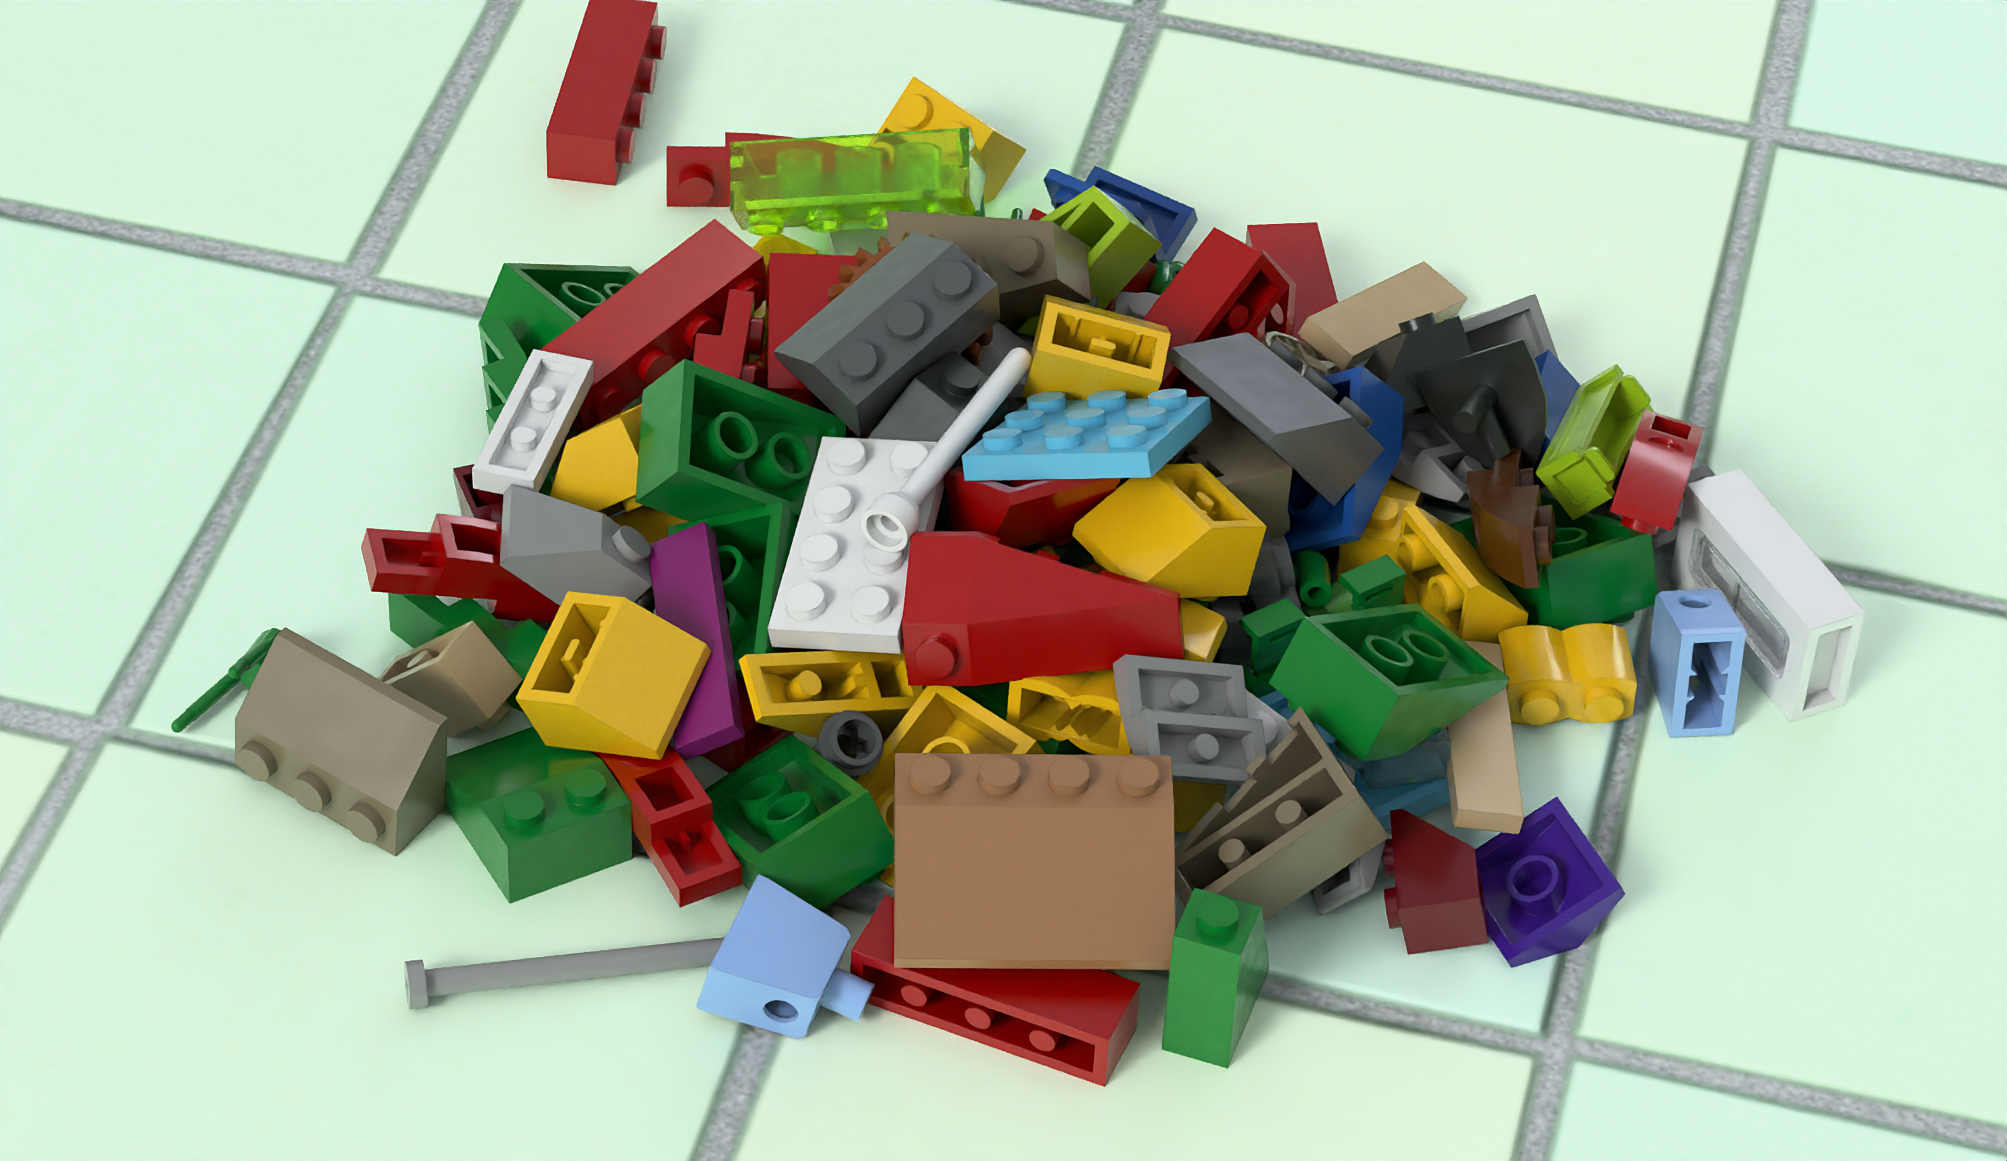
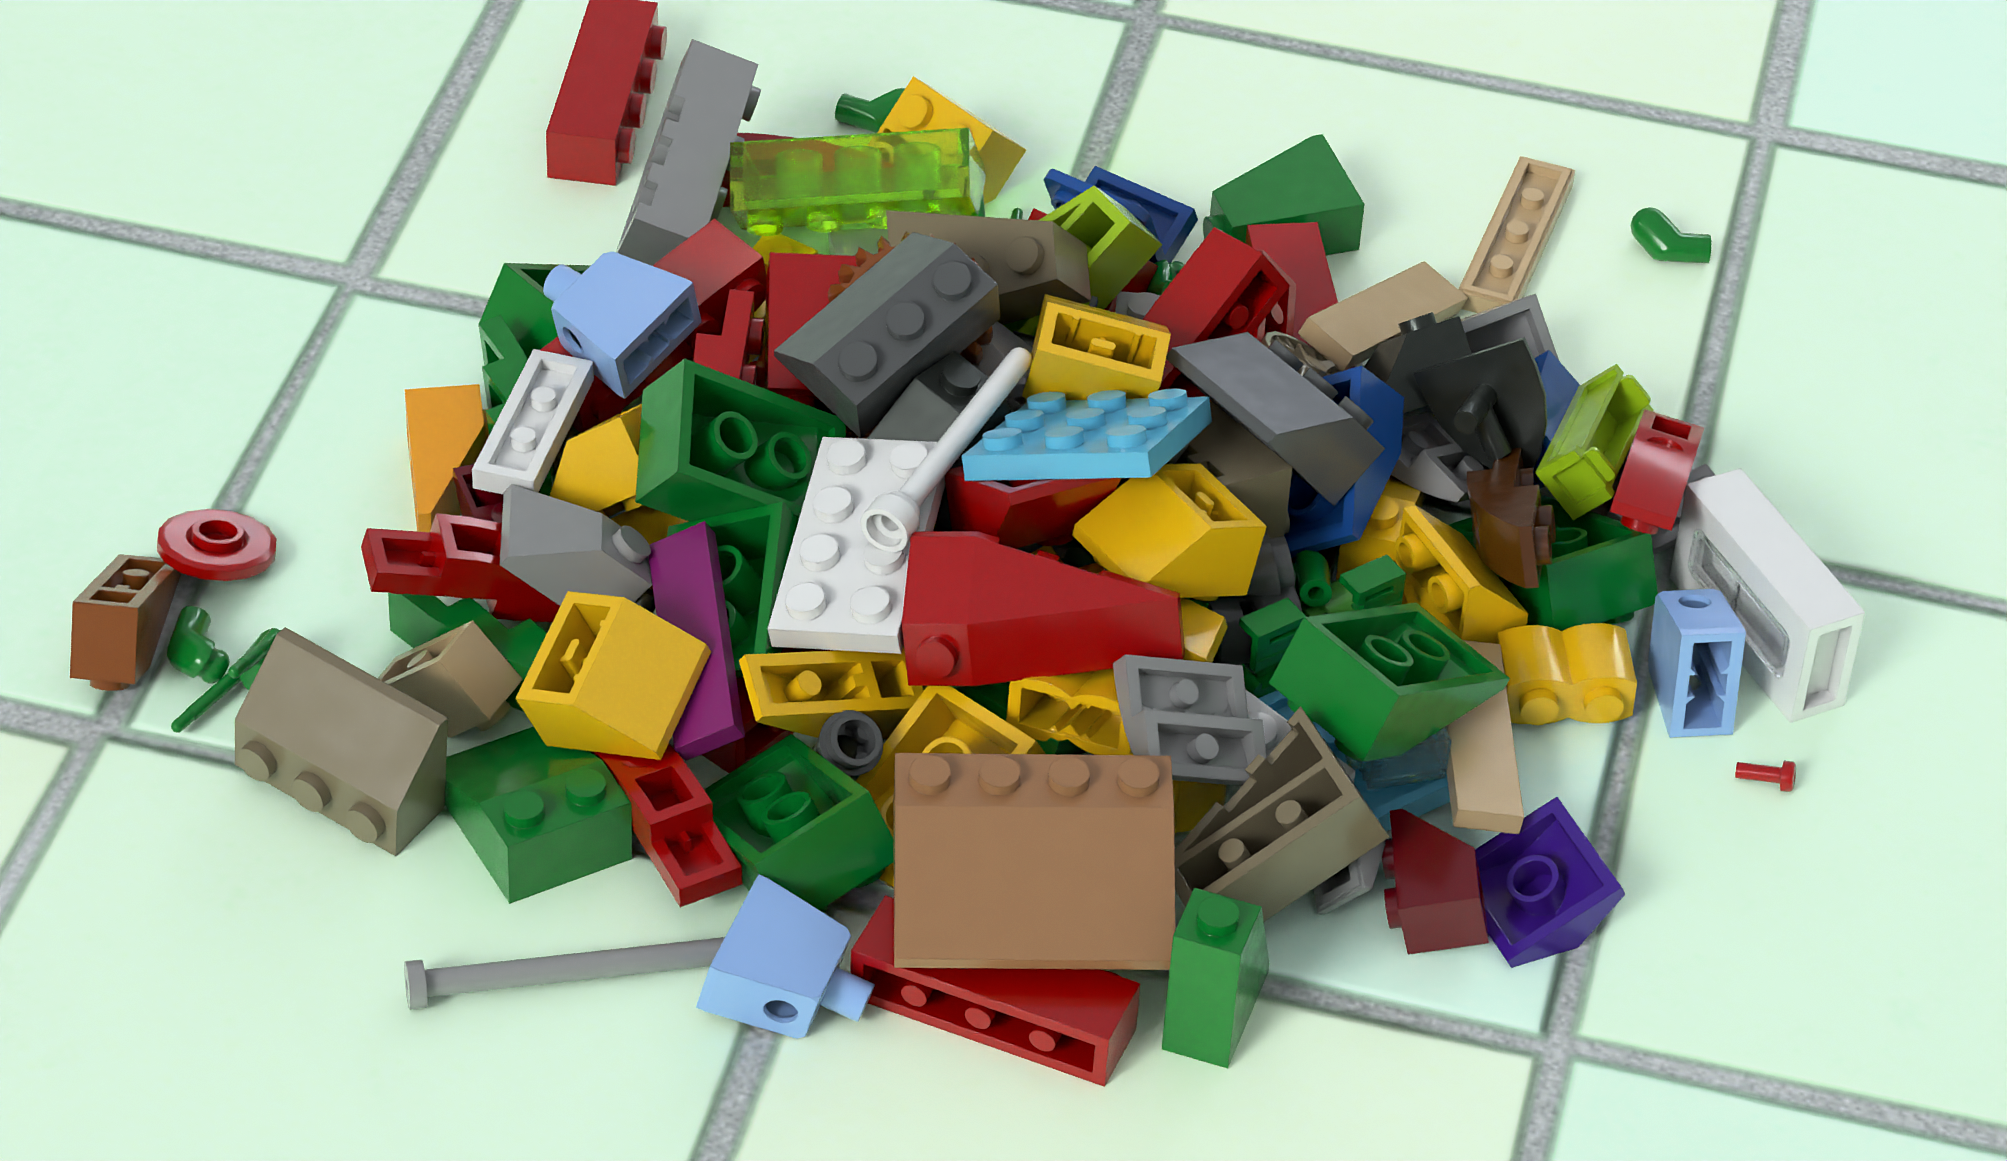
none -> dark orange slope [70,554,181,691]
none -> wheel [156,509,277,581]
none -> green arm [167,606,230,684]
none -> light orange slope [404,384,489,532]
none -> light blue torso [543,251,702,399]
none -> light grey wedge [616,39,761,266]
none -> green arm [835,88,905,133]
none -> green slope [1203,134,1365,255]
none -> tan tile [1458,156,1575,313]
none -> green arm [1630,207,1712,263]
none -> red piece [1735,760,1796,792]

